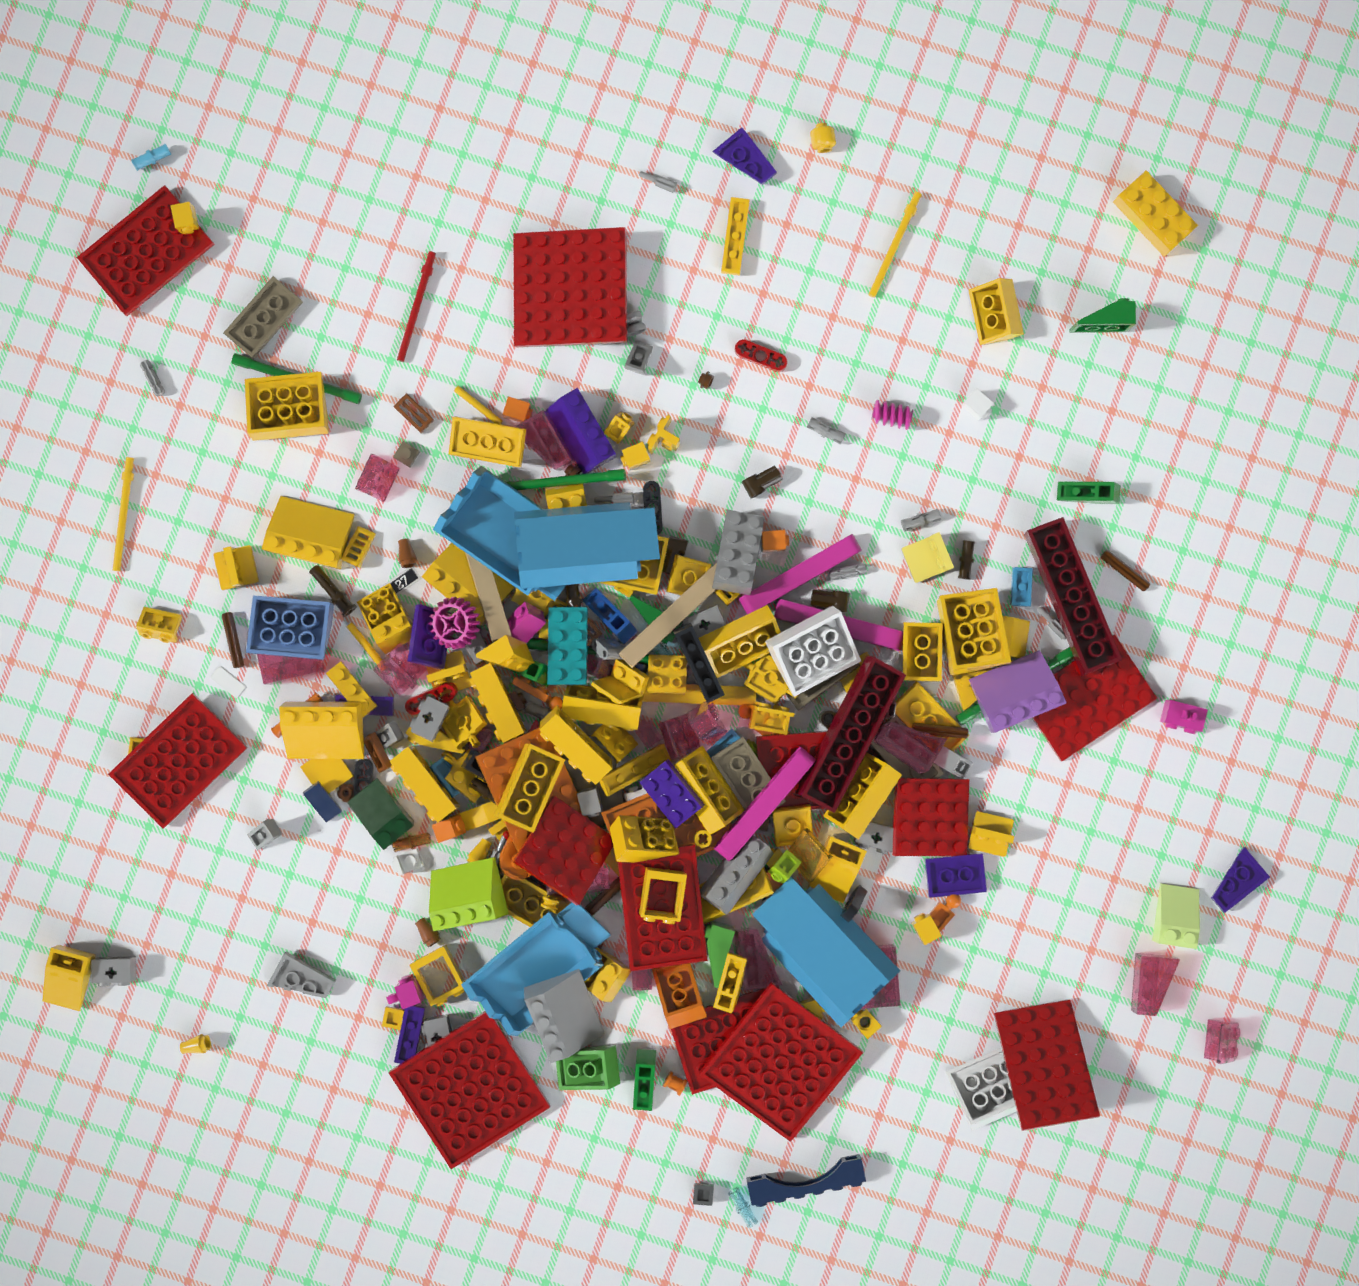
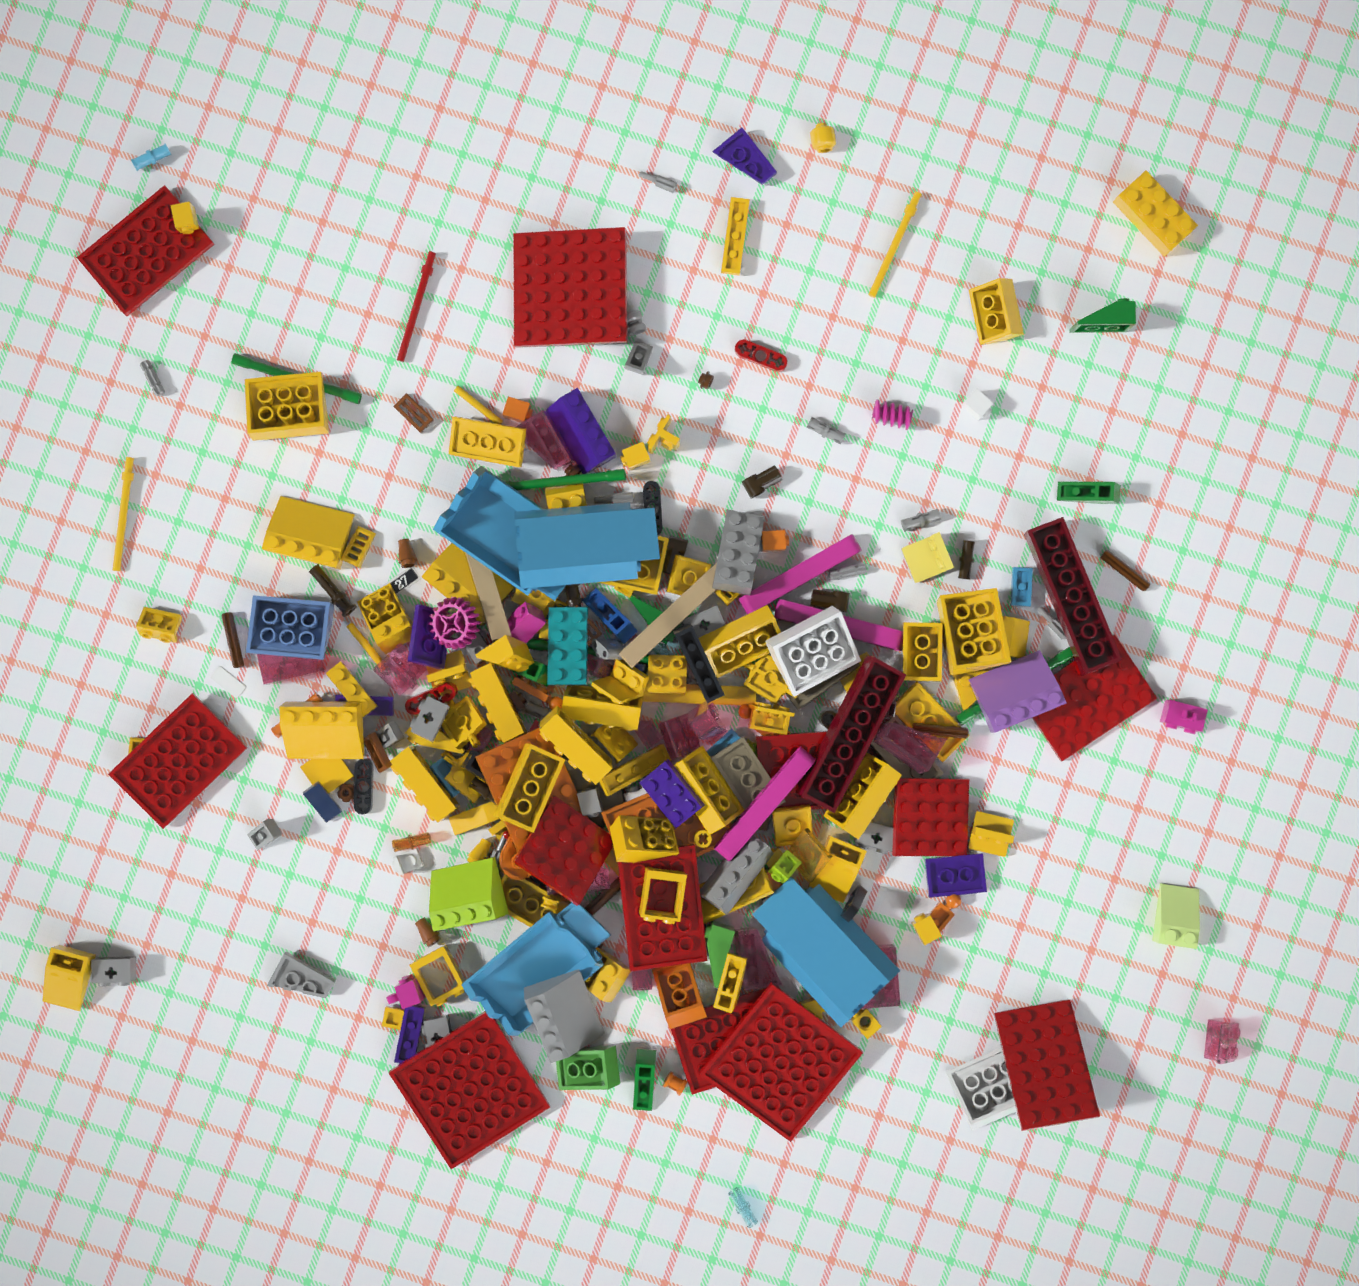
yellow cone [180,1034,211,1054] -> none
yellow bracket [213,545,259,590] -> none
dark tan plate [223,276,303,359] -> none
dark green slope [347,778,414,850] -> none
clear pink bracket [355,454,400,502] -> none
dark tan plate [393,441,420,468] -> none
orange brick [432,815,467,843] -> none
yellow bracket [604,411,635,444] -> none
dark grey plate [693,1183,714,1206] -> none
dark blue arch [746,1154,866,1207] -> none
light grey slope [933,746,973,779] -> none
clear pink wedge [1131,953,1180,1016] -> none
dark purple wing [1211,847,1270,913] -> none

